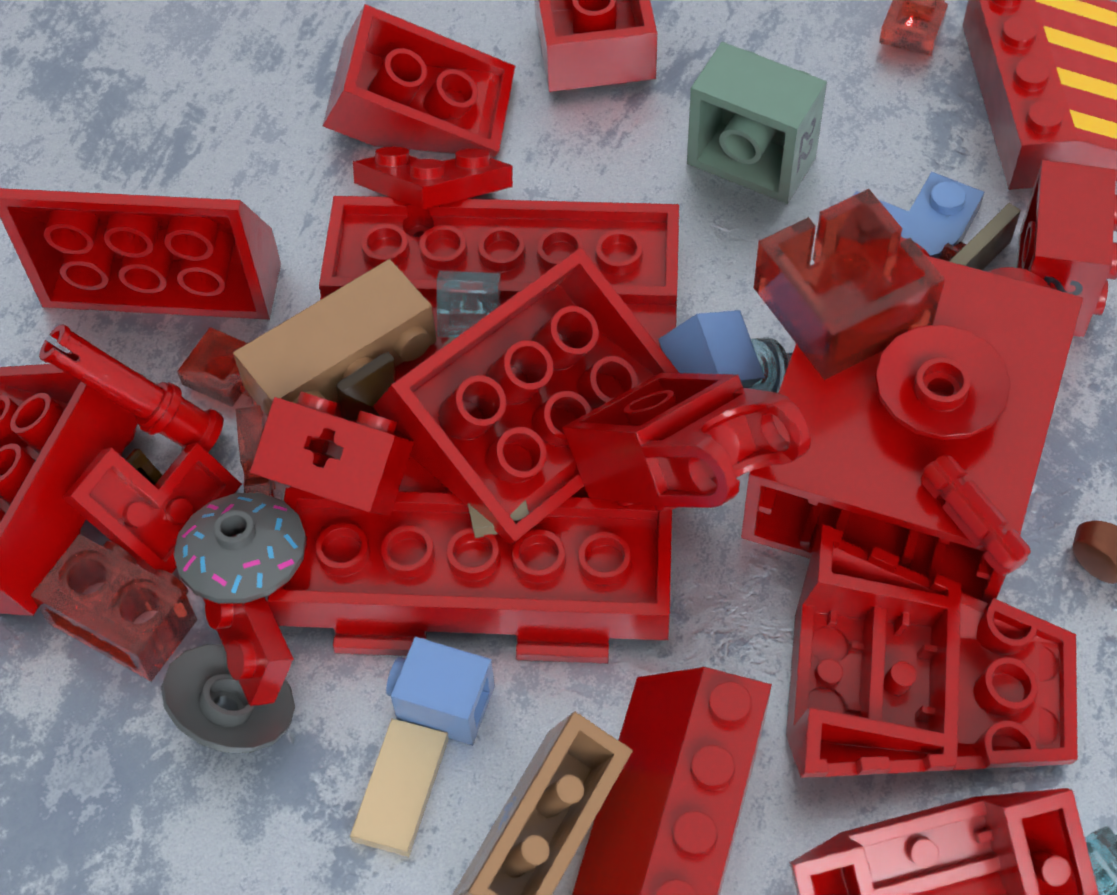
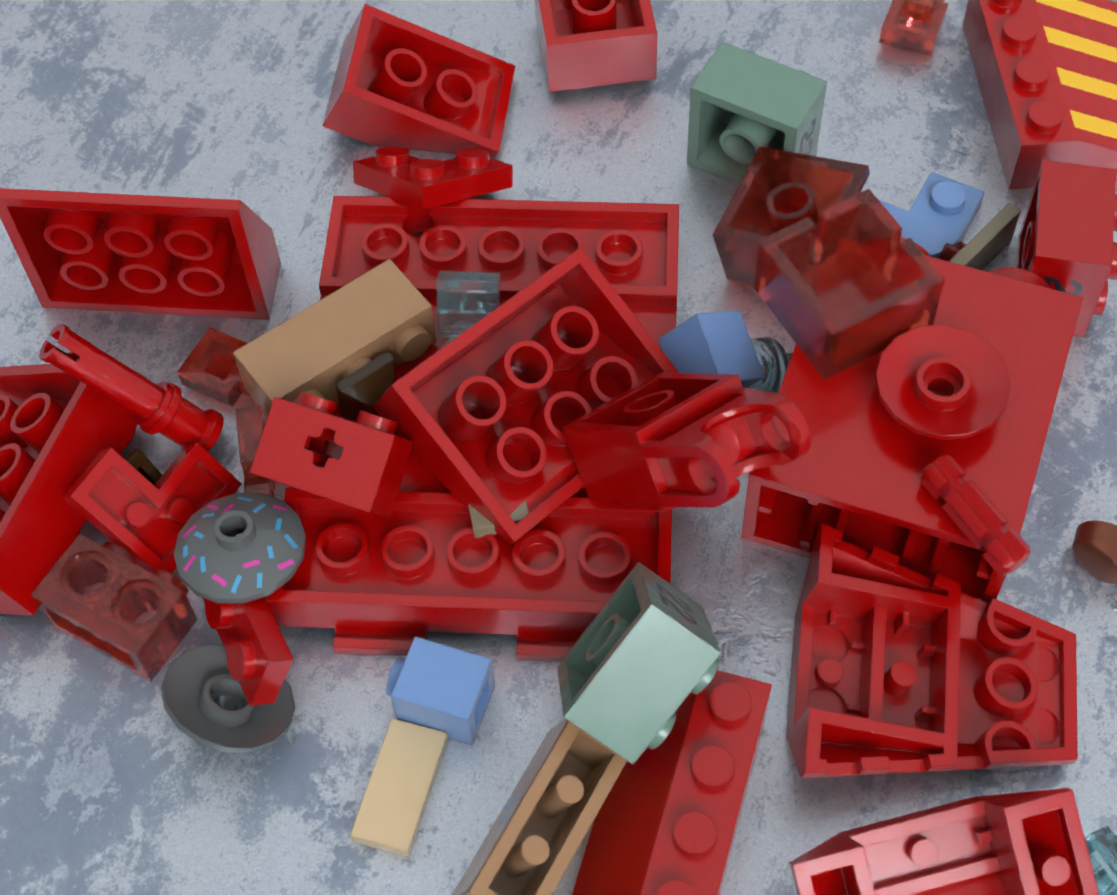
none -> brick [557,562,721,764]
none -> clear red slope [712,146,870,290]

